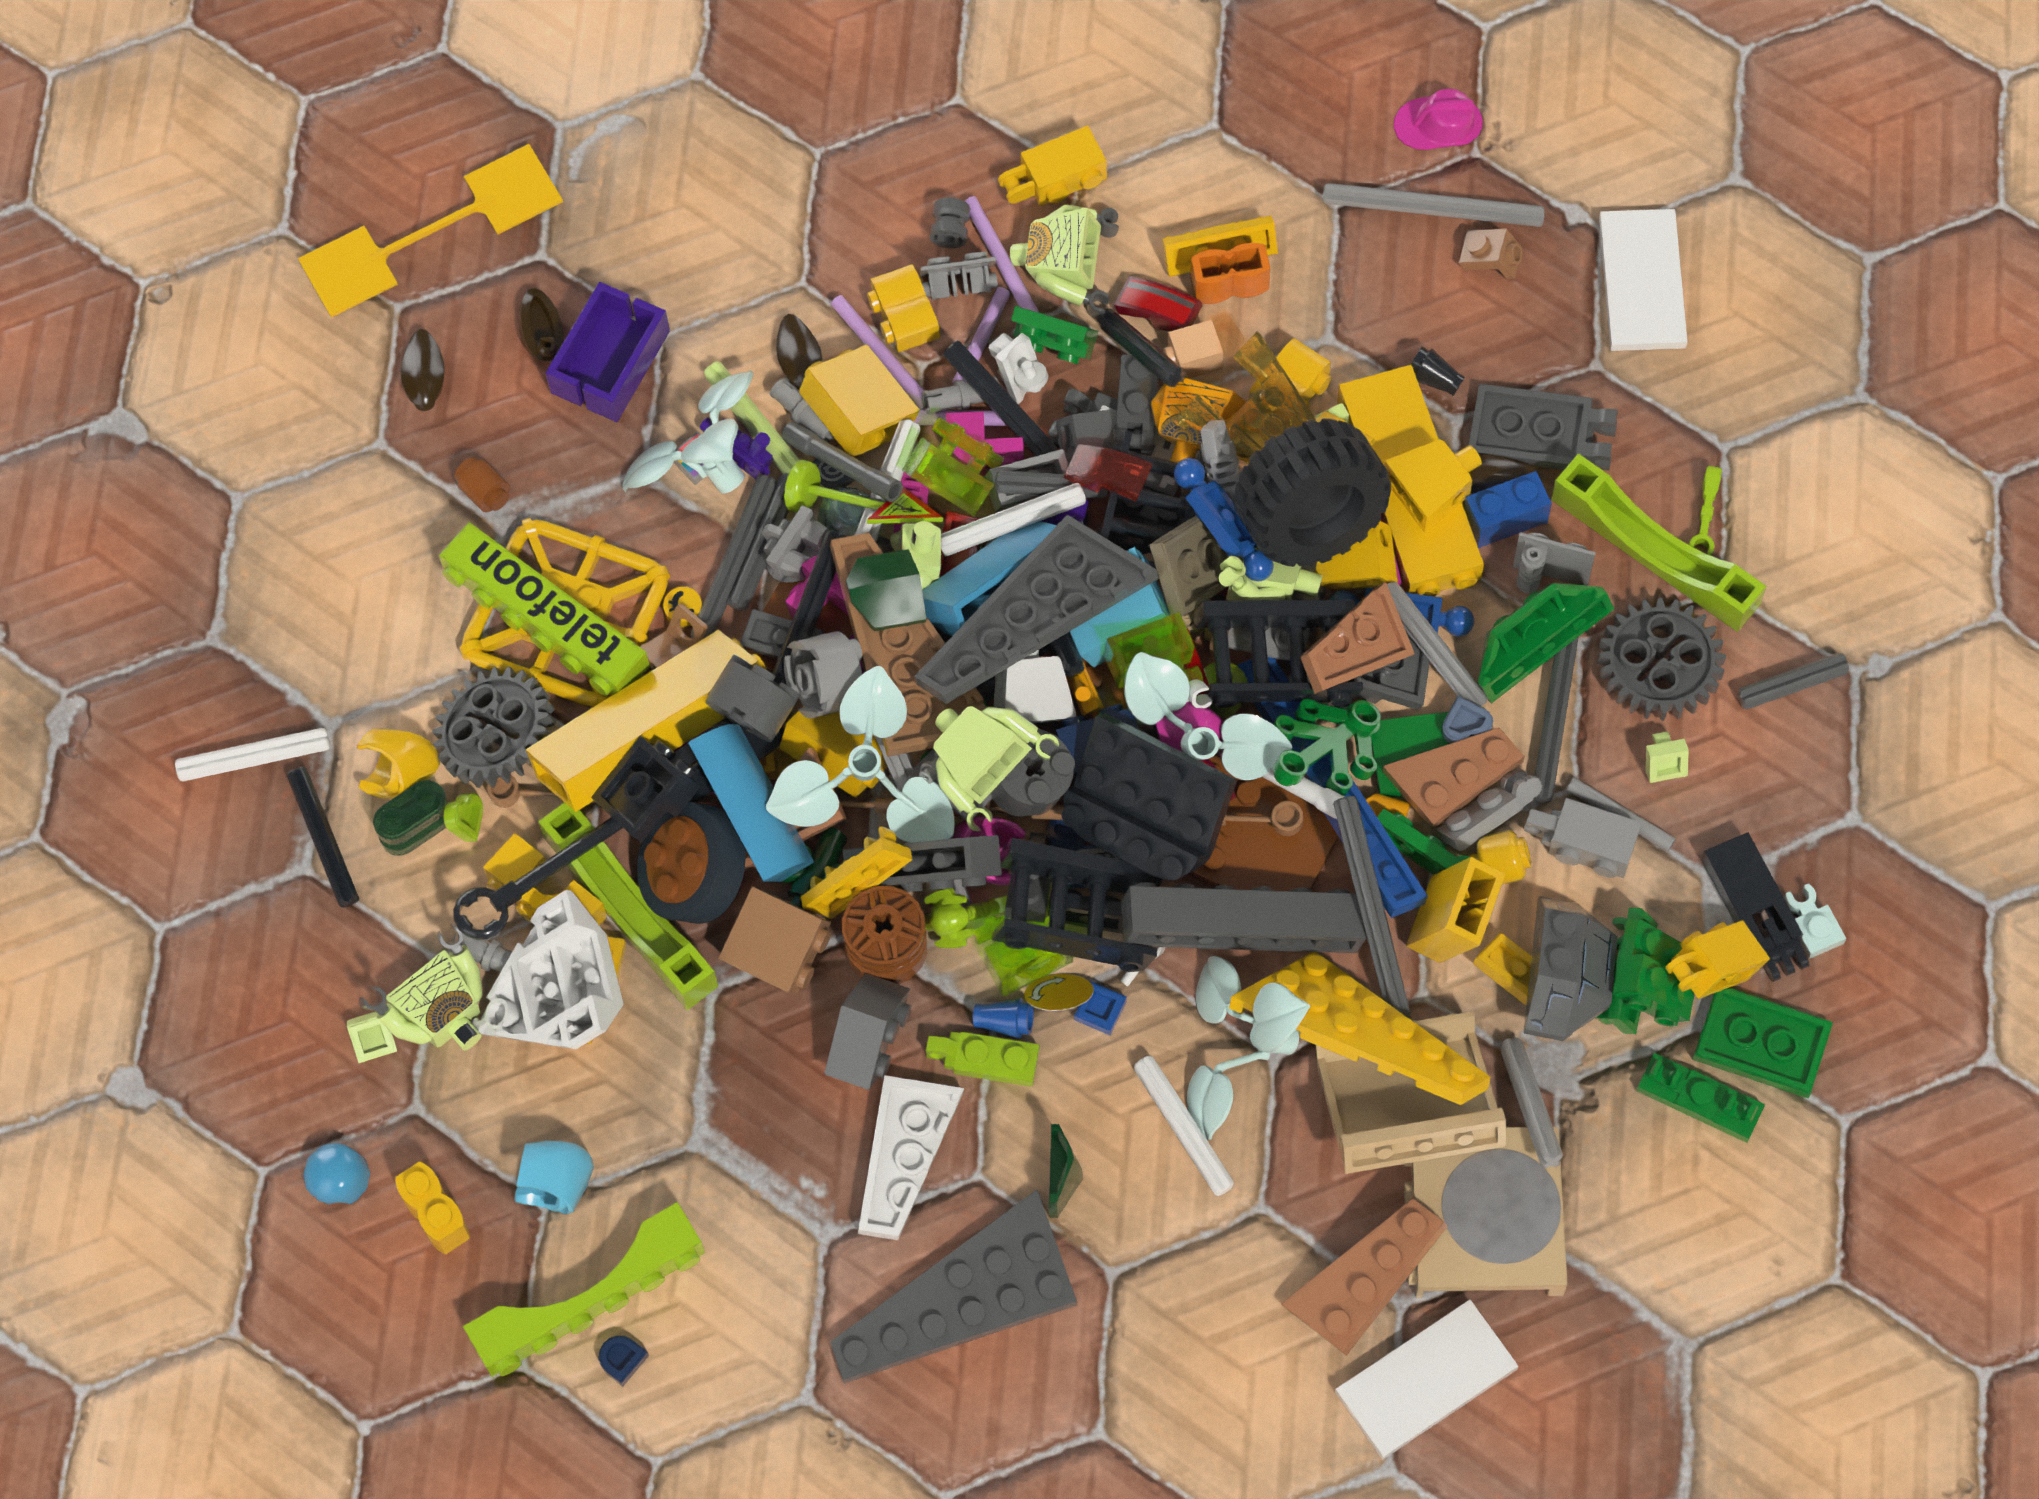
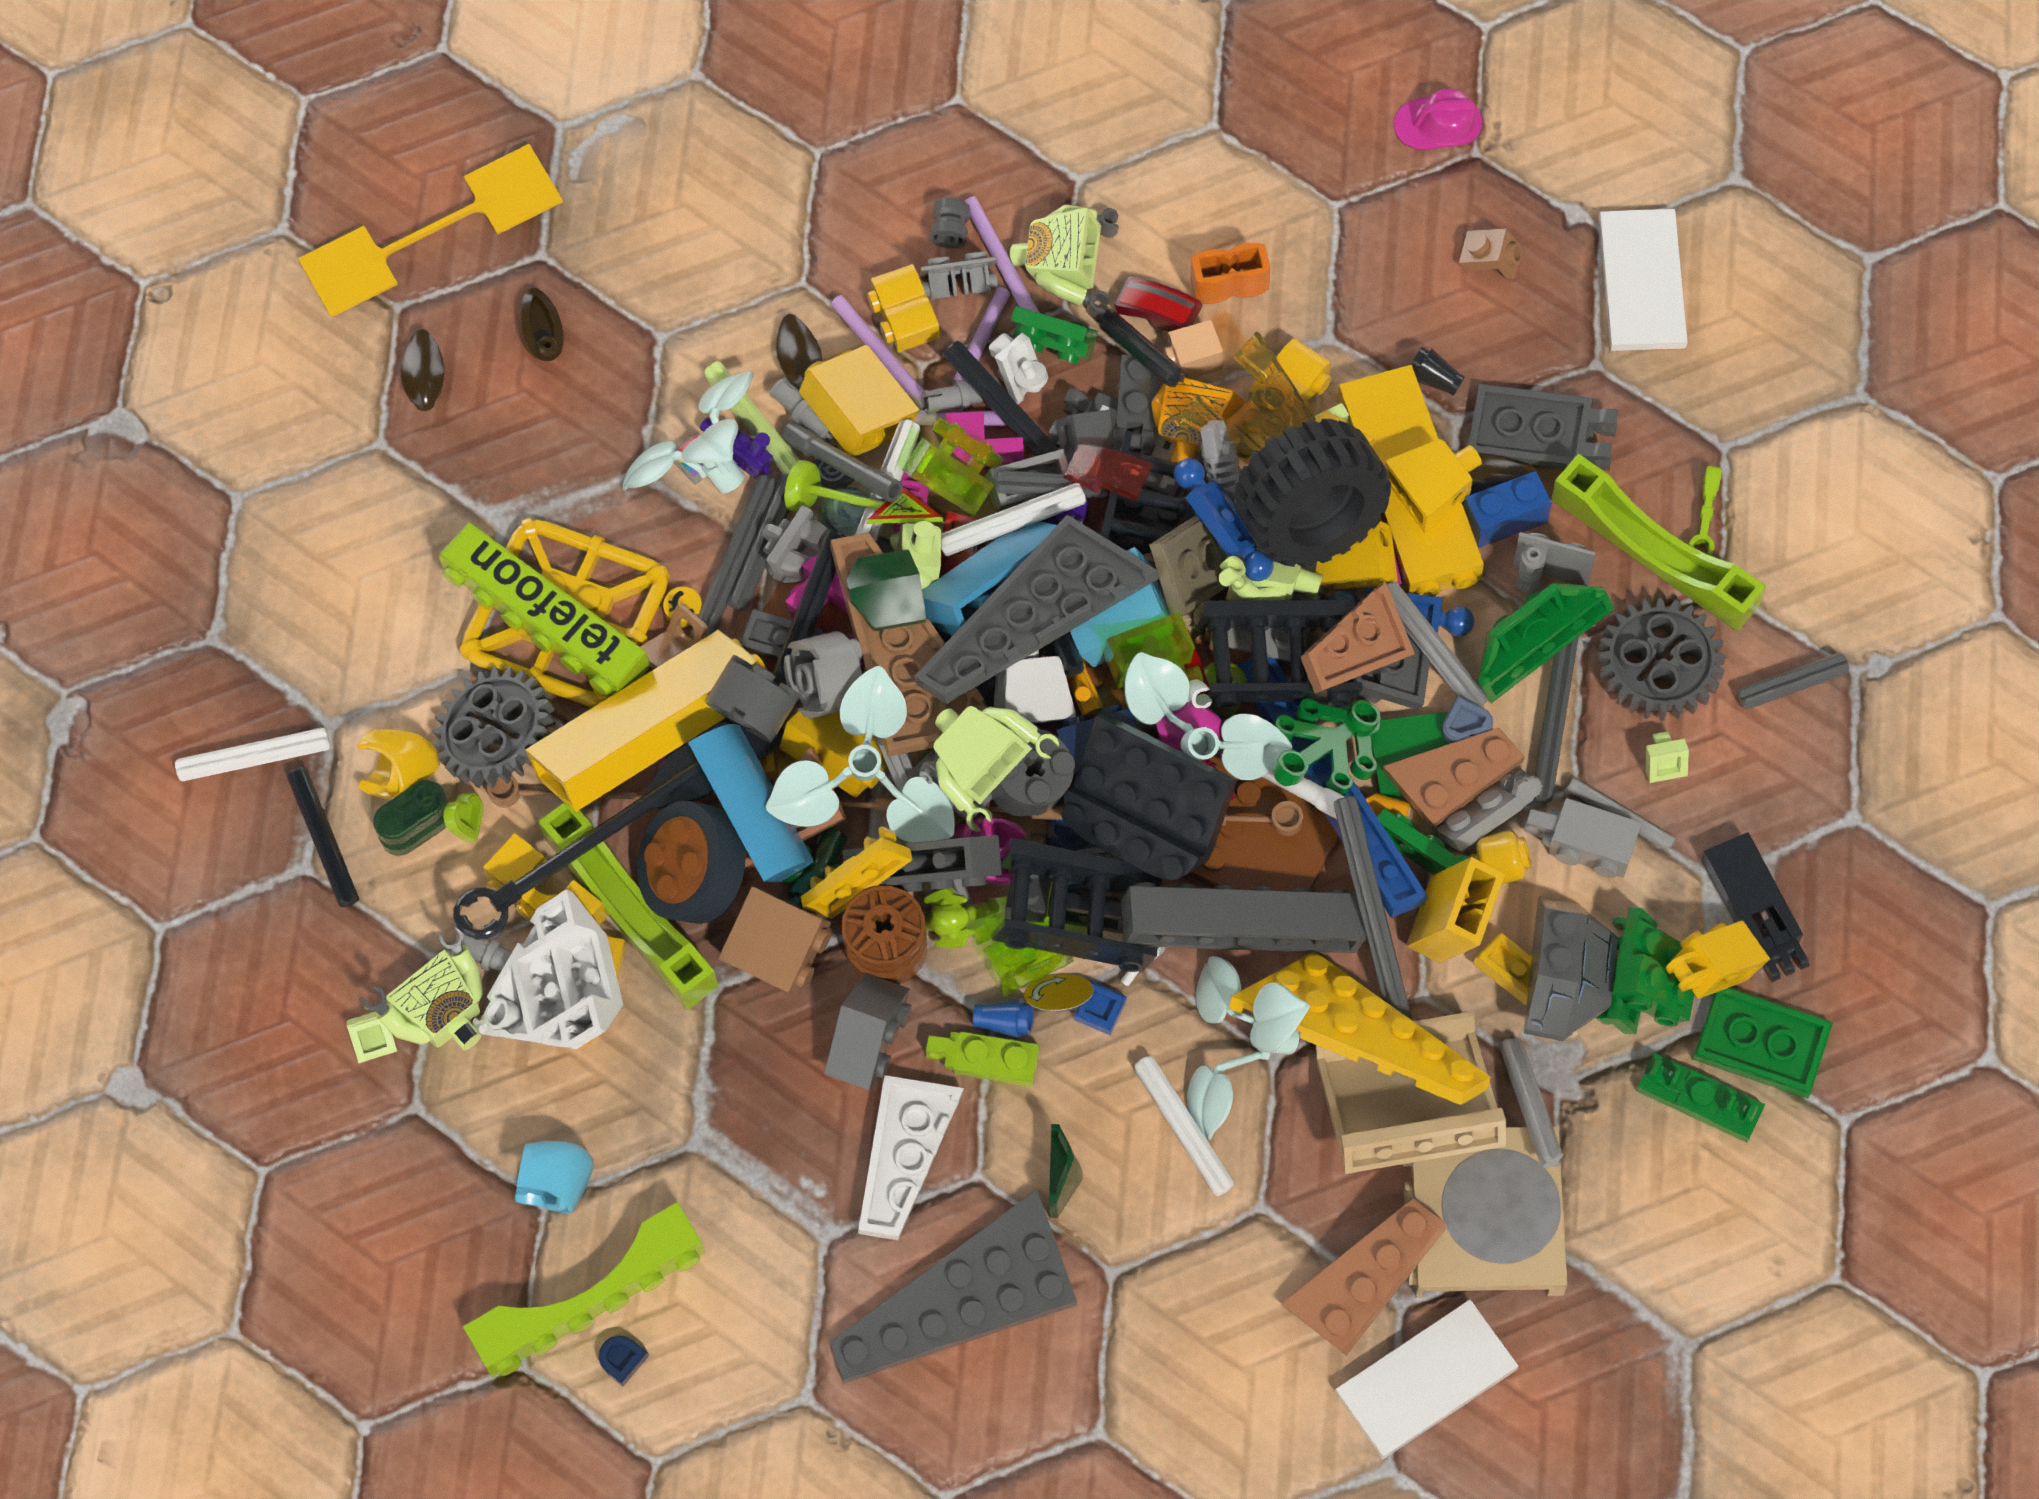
dark azure hair [303,1143,370,1205] -> none
yellow brick [395,1161,470,1254] -> none
dark orange brick [454,457,510,512] -> none
dark purple piece [546,282,670,422] -> none
black plate [591,736,701,842] -> none
yellow brick [998,125,1107,206] -> none
yellow plate [1162,215,1278,277] -> none
light grey axle [1322,183,1545,227] -> none
light aqua plate [1784,883,1846,959] -> none

